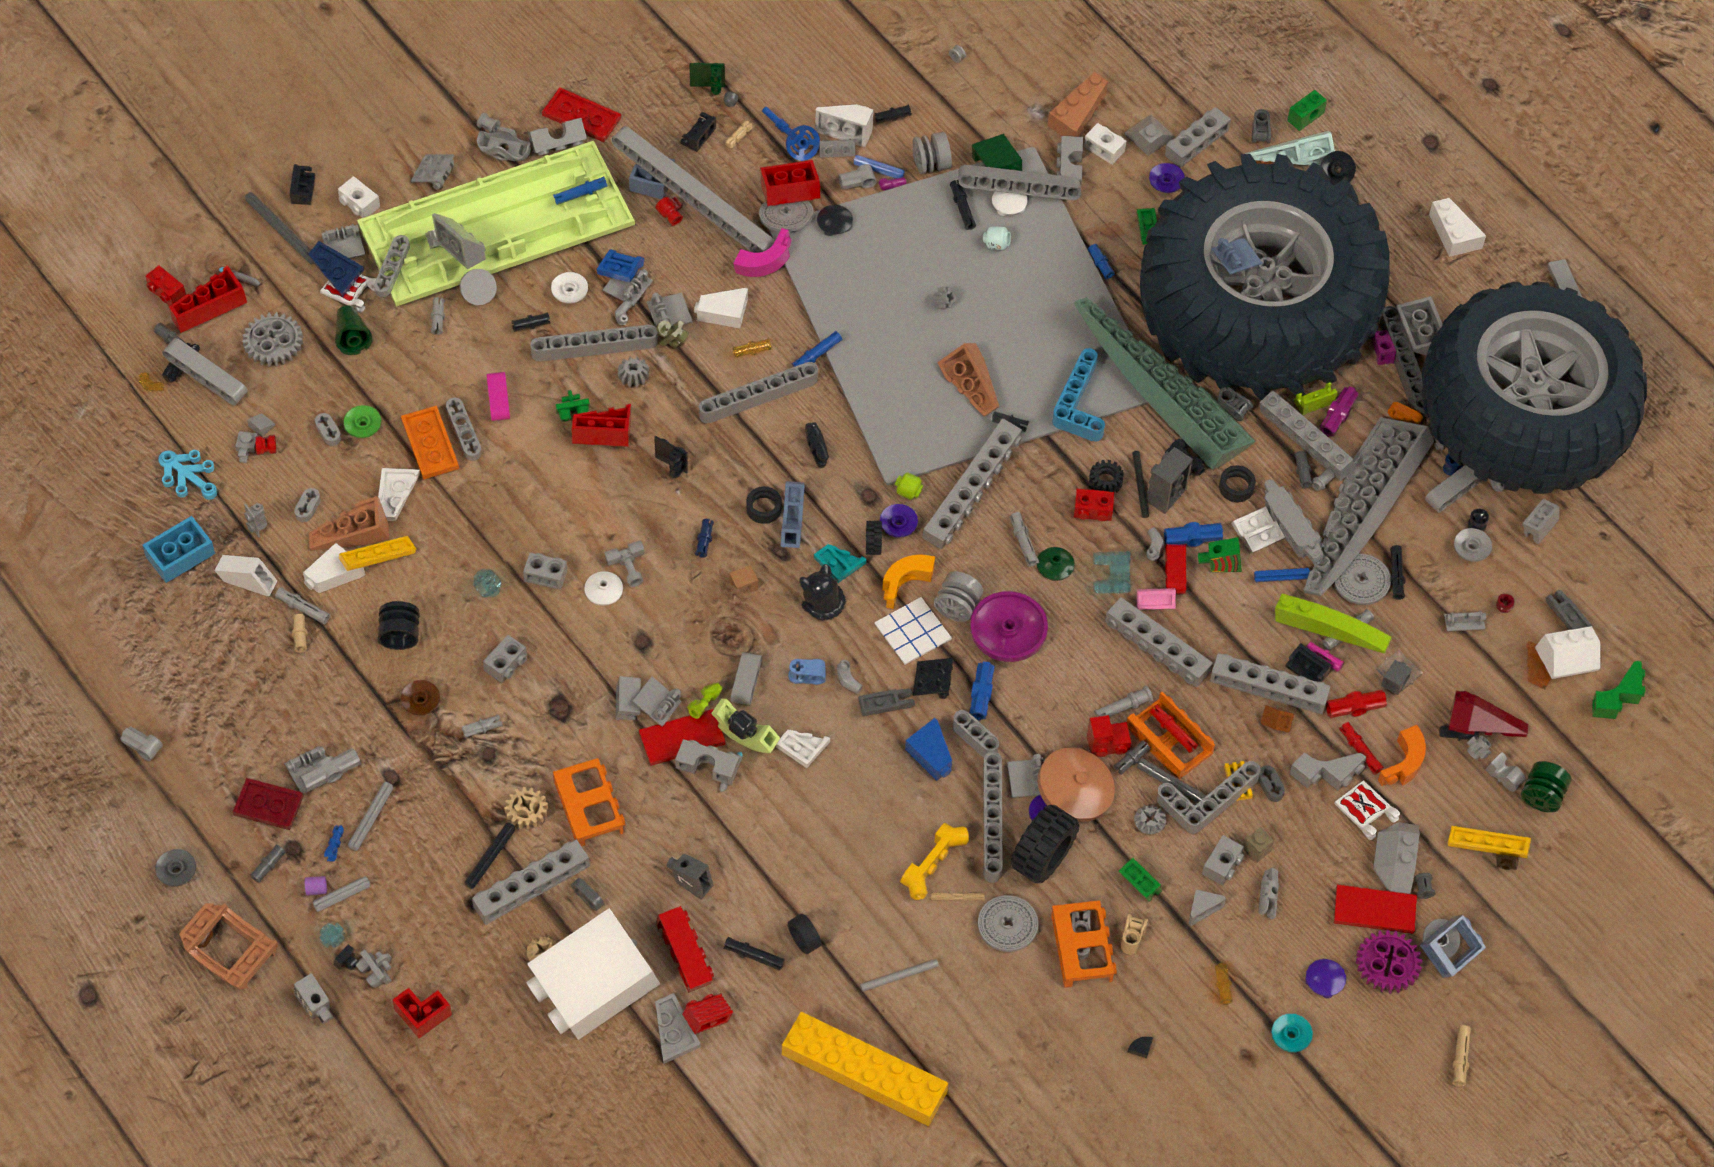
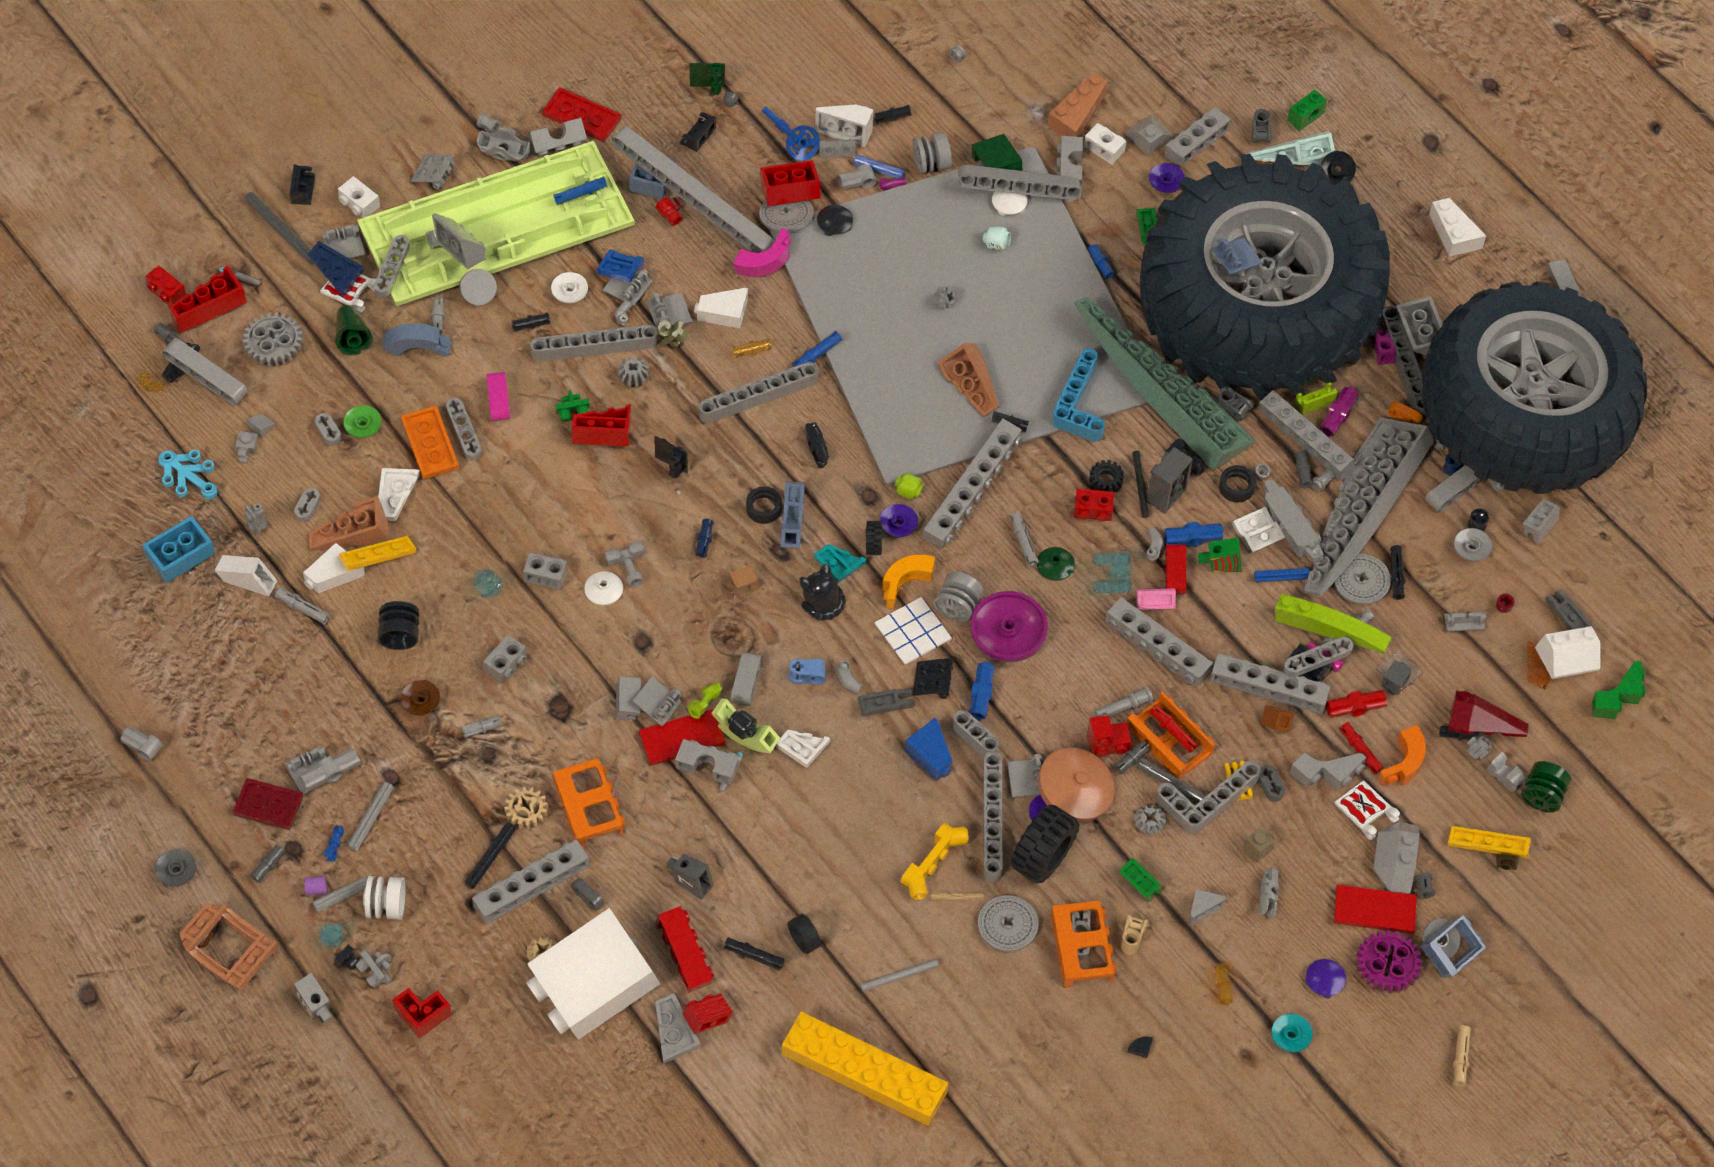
red wheel [255,435,277,455] -> none
tan pin [292,614,308,653] -> none
tan axle [725,120,752,149] -> none
black pin [950,180,976,230] -> none
light grey brick [1202,835,1245,886] -> none
none -> white wheel [363,876,405,920]
none -> sand blue arch [383,323,451,357]
none -> light grey hinge [1254,463,1270,480]
none -> light grey beam [1284,637,1353,677]

